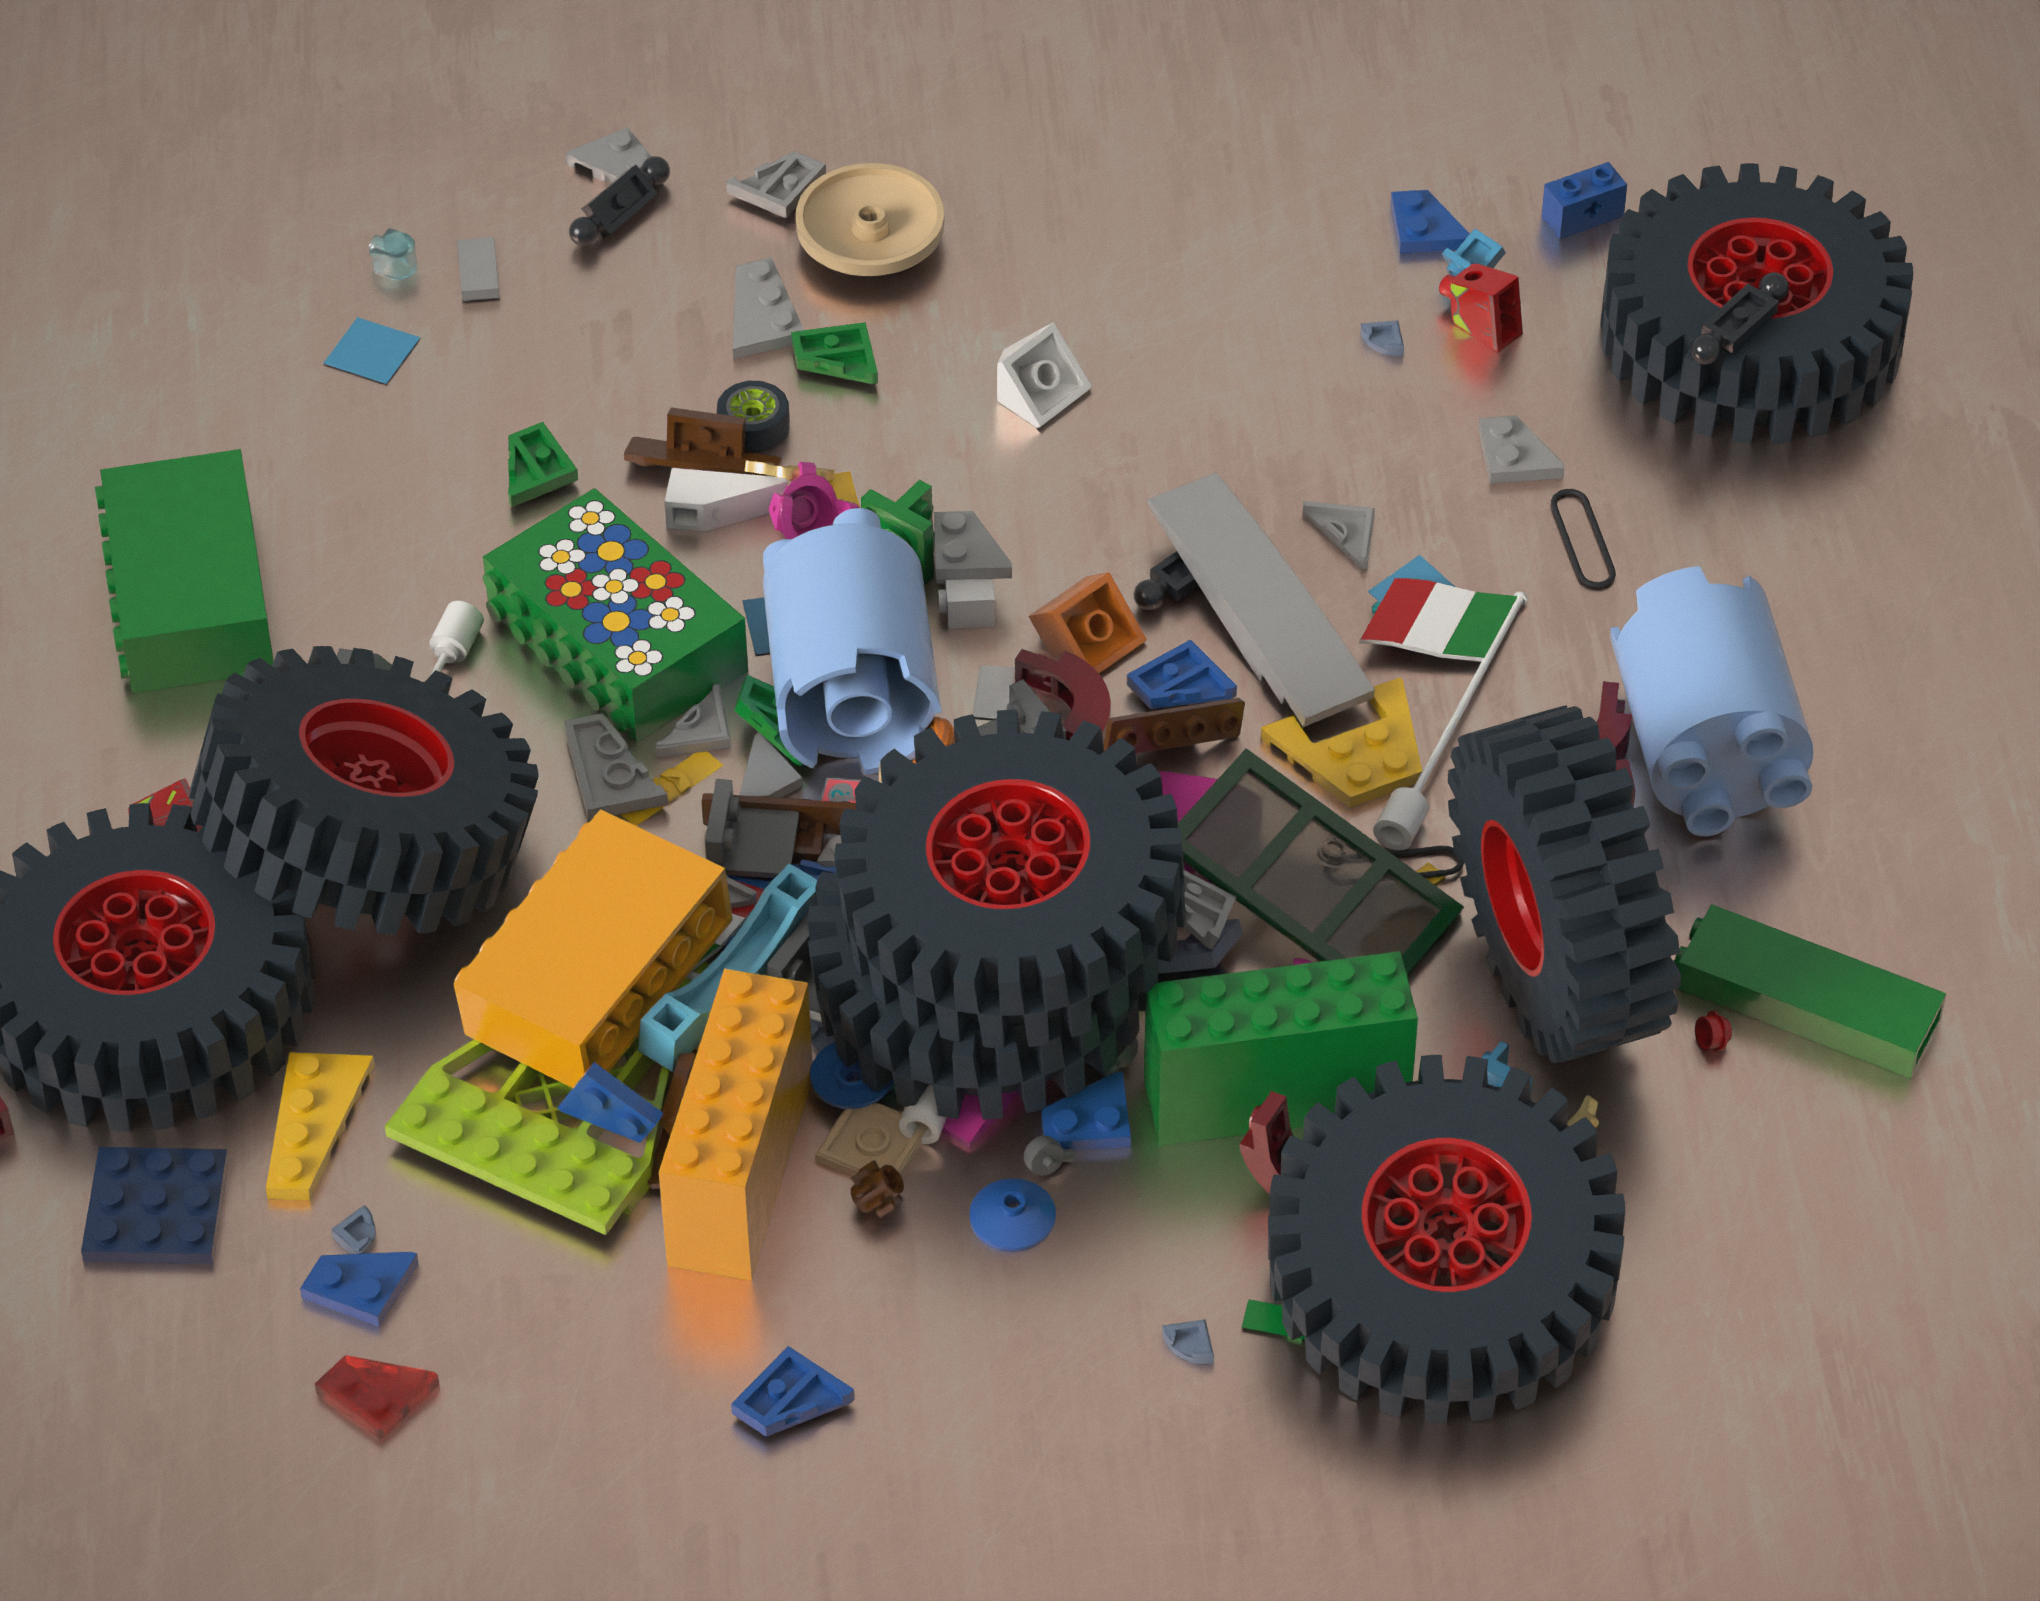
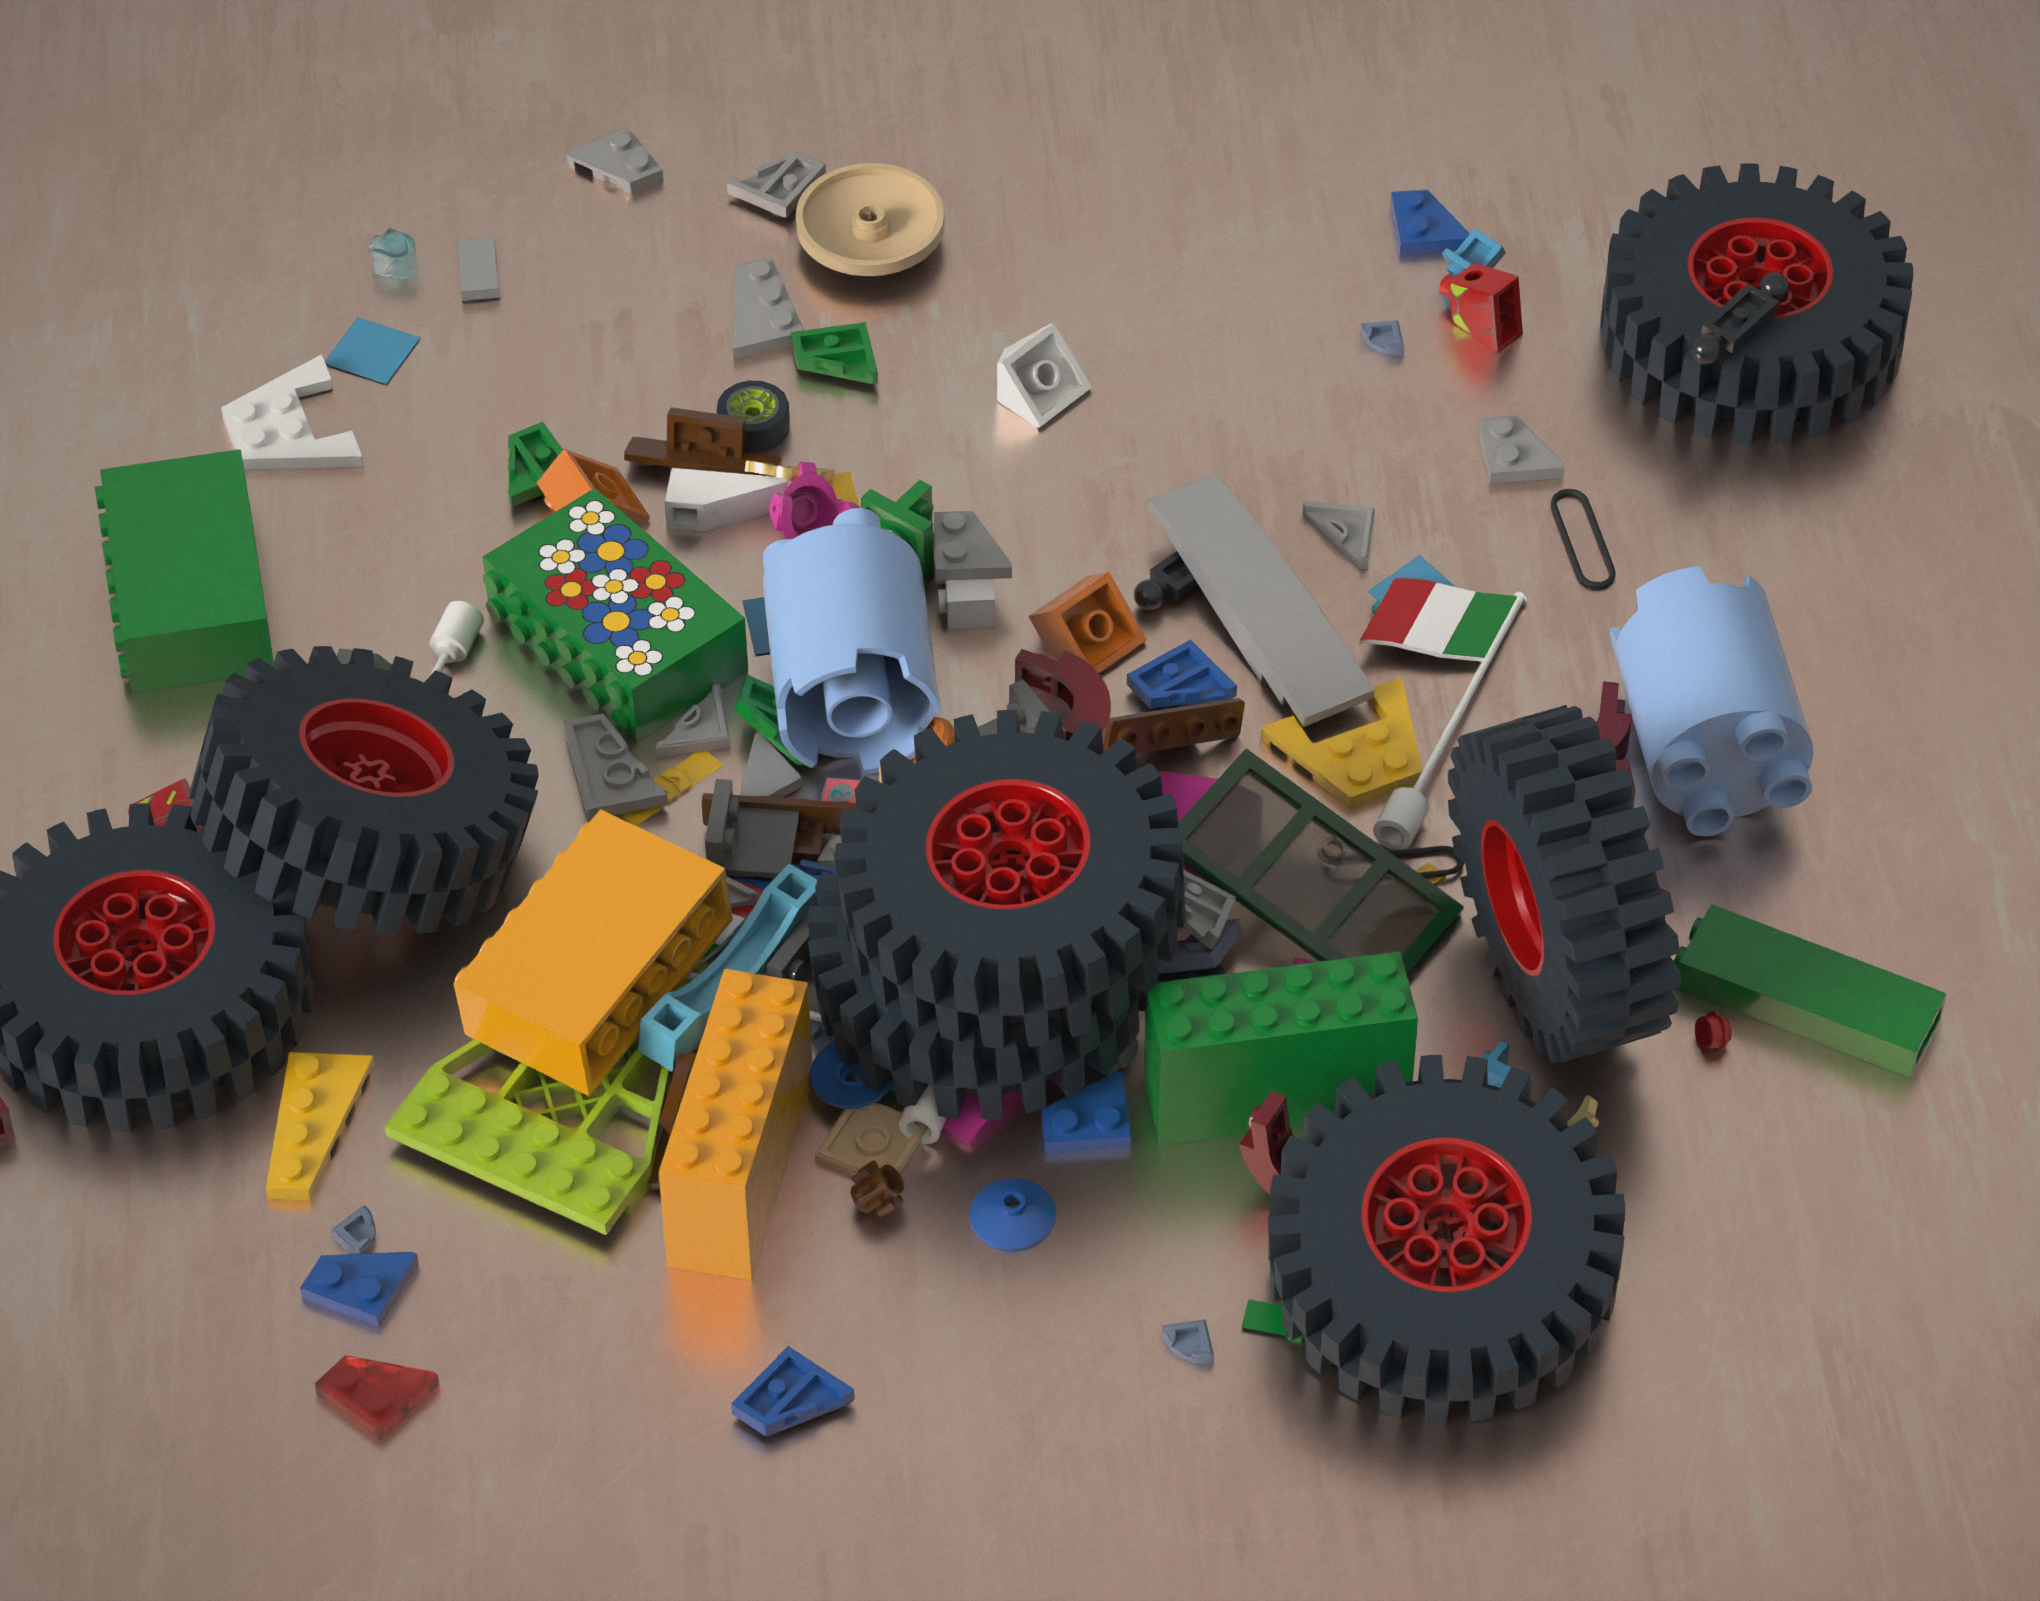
dark blue plate [81,1147,229,1264] -> none
blue wing [557,1062,664,1143] -> none
black plate [569,156,670,247] -> none
white sticker [973,665,1015,719] -> none
dark grey piece [1024,1136,1075,1176] -> none
blue brick [1541,162,1627,239] -> none
none -> white wing [221,354,364,470]
none -> orange slope [537,449,650,526]

